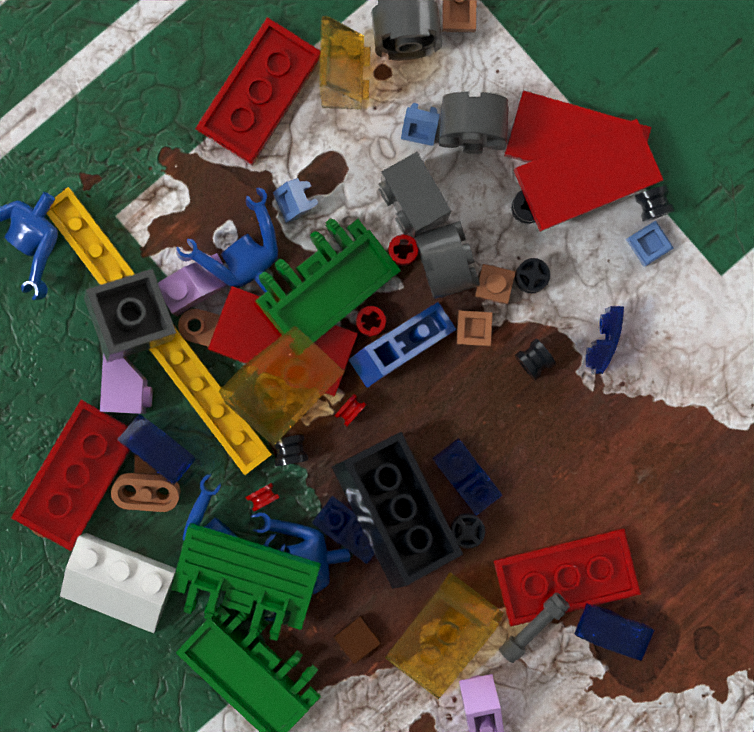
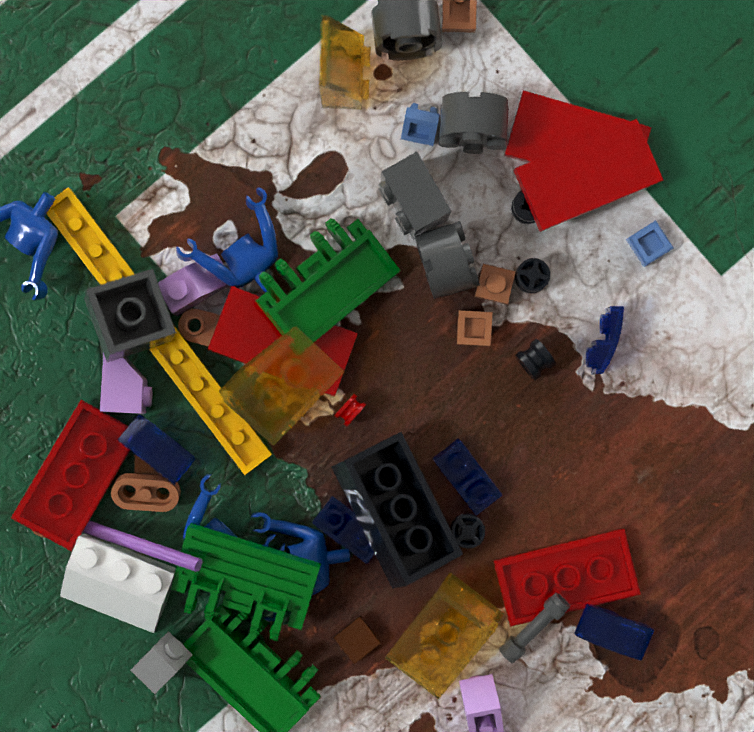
red tile [195,17,324,166] -> none
red bush [245,483,280,512] -> none
black wheel [271,434,308,467] -> none
medium blue tile [273,178,318,223] -> none
blue slope [349,302,456,388] -> none
red bush [356,306,386,337] -> none
red bush [388,234,419,266] -> none
black wheel [634,185,675,222] -> none
none -> medium lavender bar [83,520,203,572]
none -> light grey brick [131,631,192,694]

